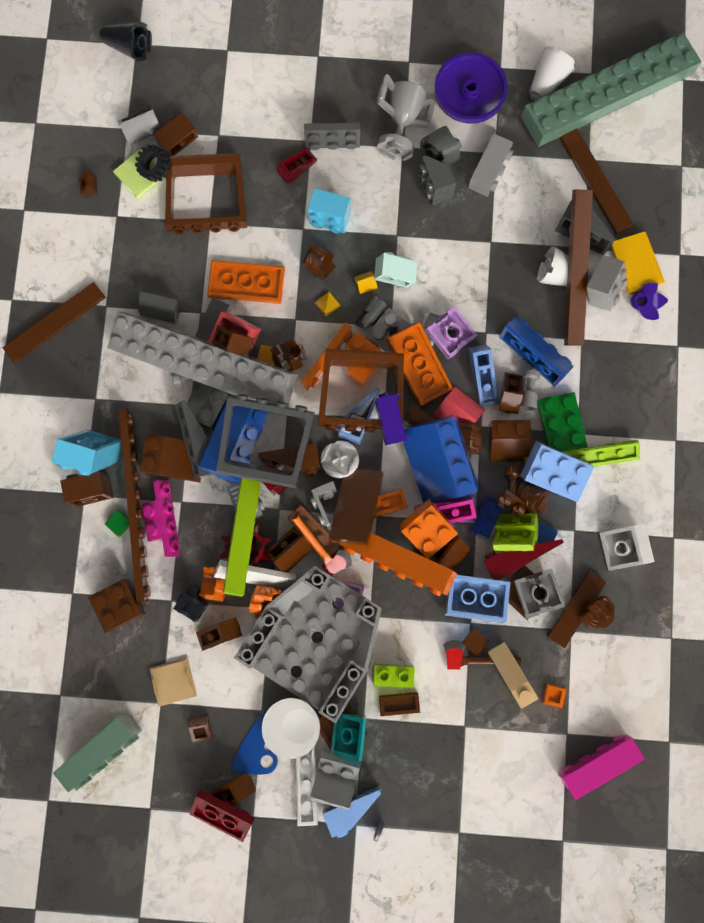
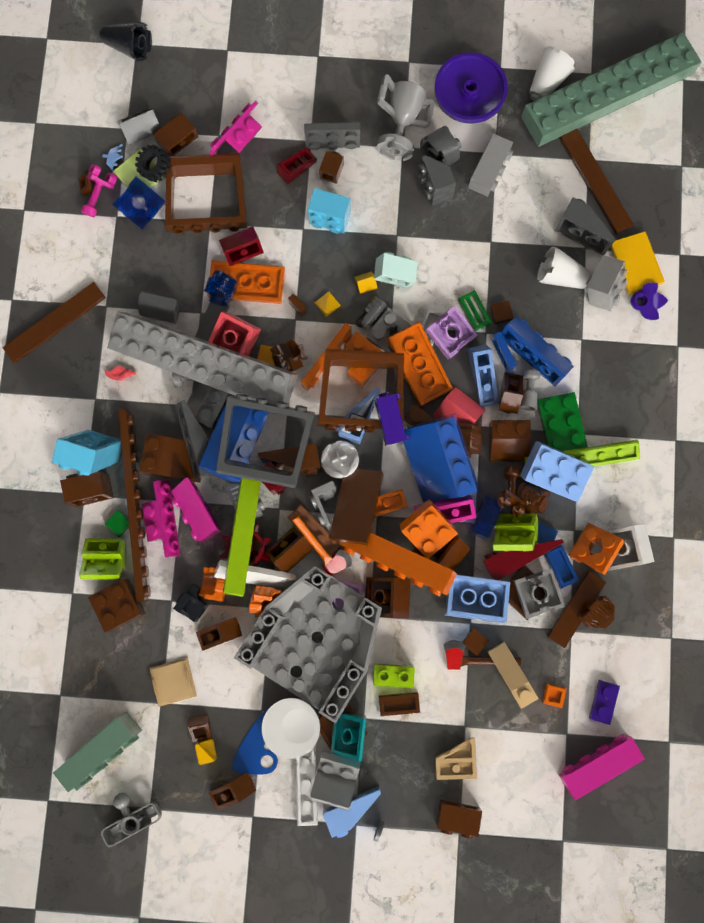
dark red plate [189,790,255,842] -> none
reddish brown slope [212,325,253,357] -> none
reddish brown hair [302,243,336,280] -> none
reddish brown tile [564,189,593,346] -> none
none -> lime brick [79,538,126,580]
none -> dark pink bar [81,164,117,218]
none -> light grey piece [101,793,162,847]
none -> light blue piece [102,144,123,174]
none -> coral piece [105,366,136,381]
none -> clear blue brick [112,176,166,231]
none -> dark pink slope [171,477,222,543]
none -> yellow slope [195,739,217,765]
none -> clear blue hair [204,270,238,306]
none -> dark pink bracket [209,100,262,156]
none -> dark red brick [219,226,264,266]
none -> reddish brown tile [288,294,306,317]
none -> reddish brown brick [319,151,344,184]
none -> reddish brown slope [365,577,411,619]
none -> tan wing [435,737,477,780]
none -> reddish brown brick [436,800,482,839]
none -> green tile [458,290,492,332]
none -> reddish brown tile [490,300,514,324]
none -> blue tile [491,331,517,373]
none -> blue tile [544,545,579,589]
none -> orange brick [569,523,624,575]
none -> dark purple plate [589,680,620,725]

